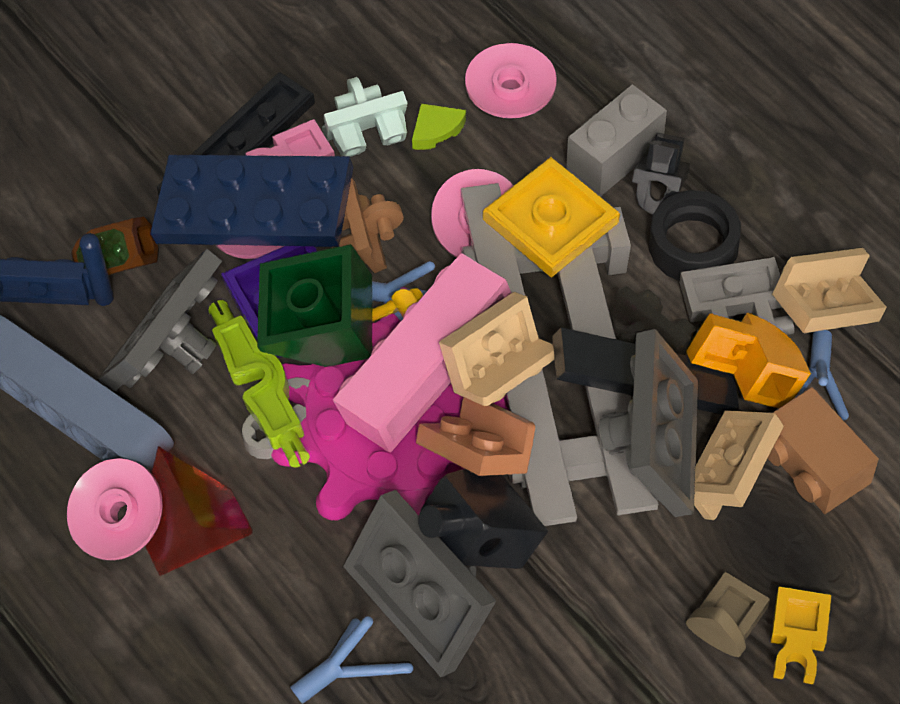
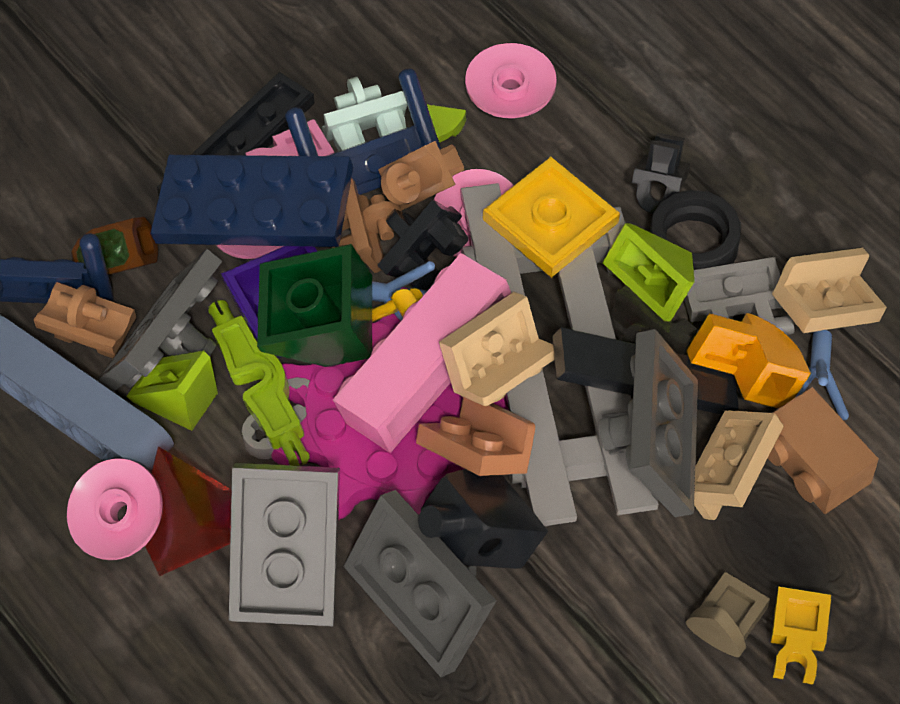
medium blue plant [290,616,413,704] -> none
light grey brick [566,84,667,197] -> none
none -> medium nougat hips [34,282,136,358]
none -> lime slope [126,351,218,431]
none -> plate [229,463,340,626]
none -> dark blue plate [285,68,441,195]
none -> black hips [377,200,469,290]
none -> medium nougat hips [378,141,464,210]
none -> lime slope [603,223,695,321]

